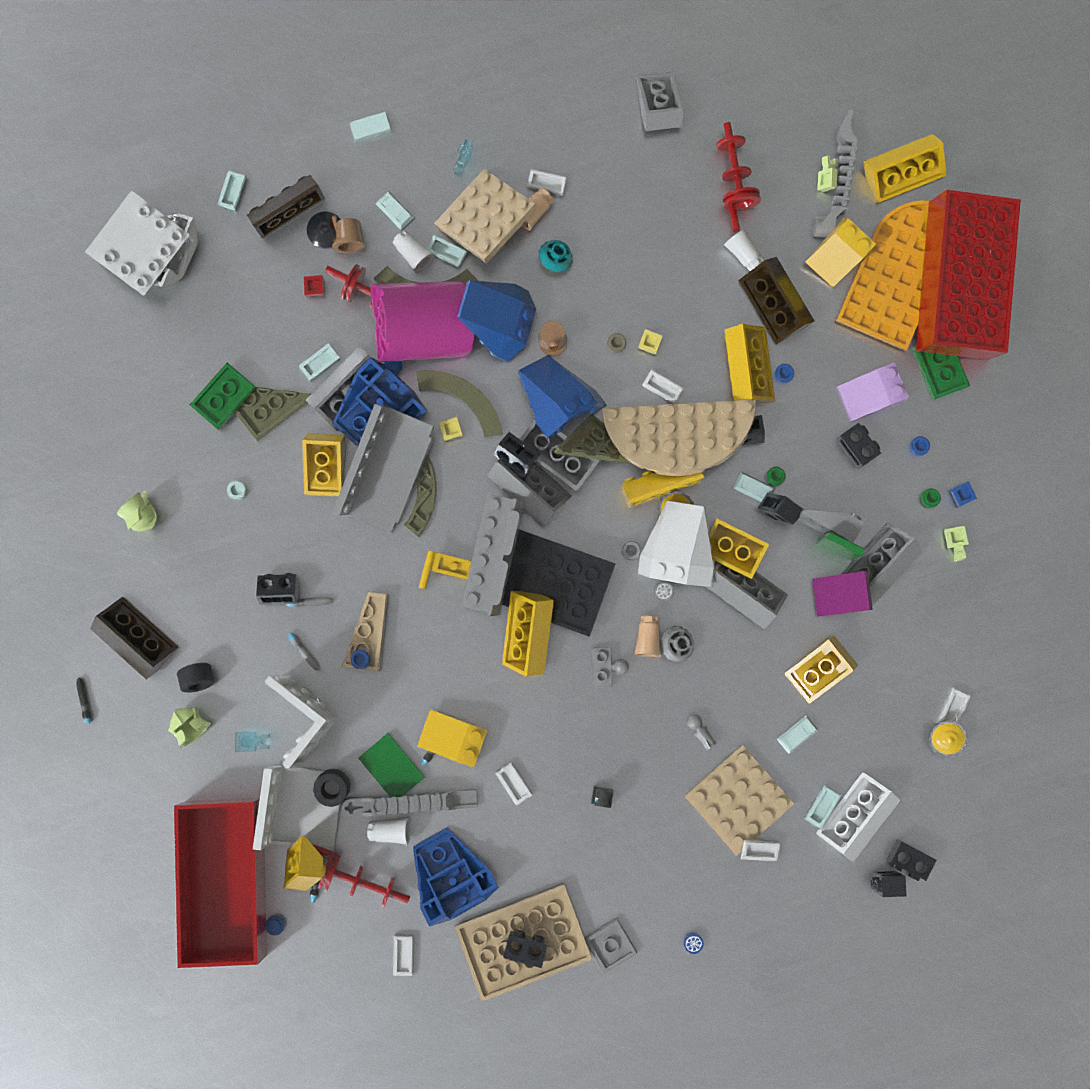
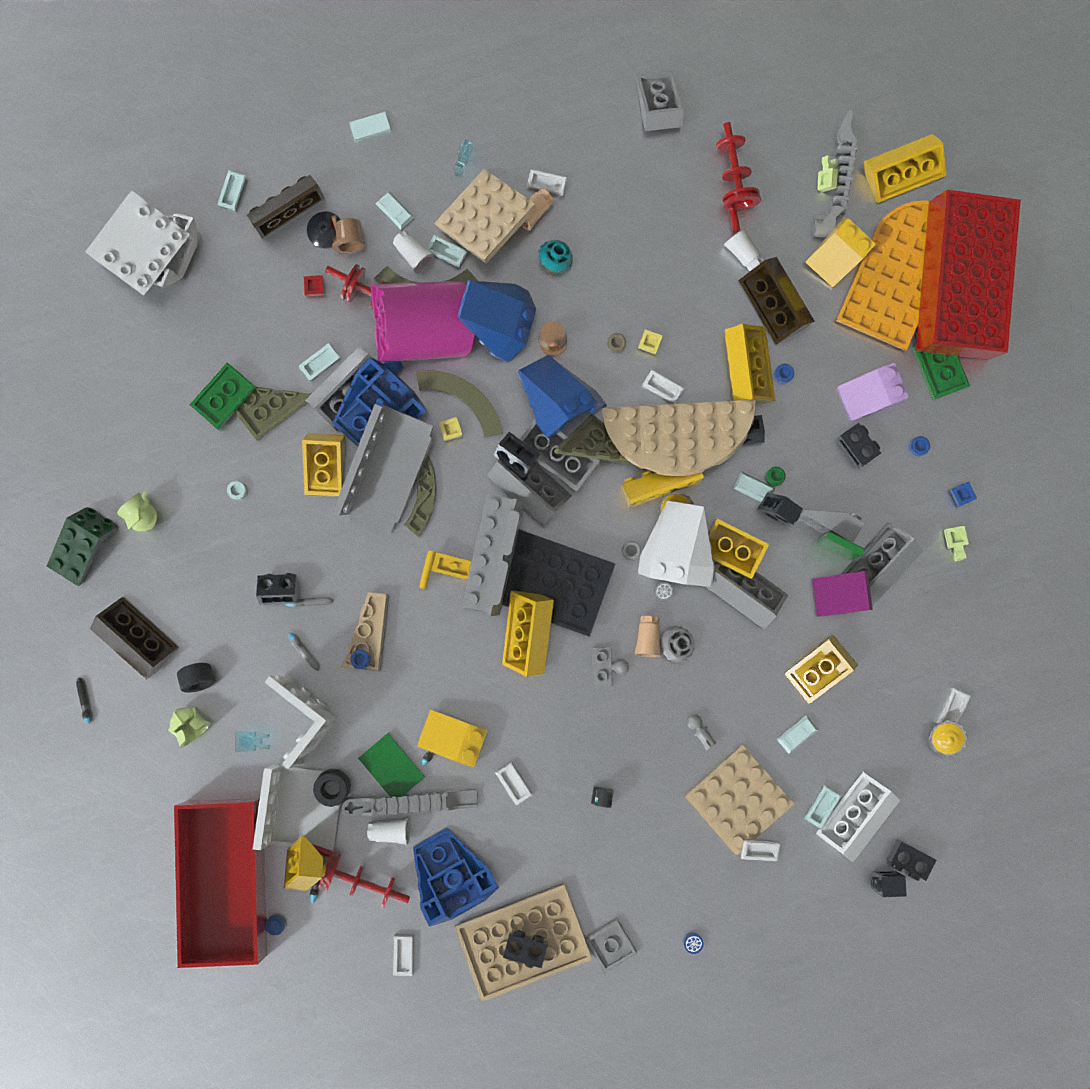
green plate [921,488,941,508] -> none
none -> dark green bracket [46,507,118,586]
none -> blue tile [444,869,464,890]

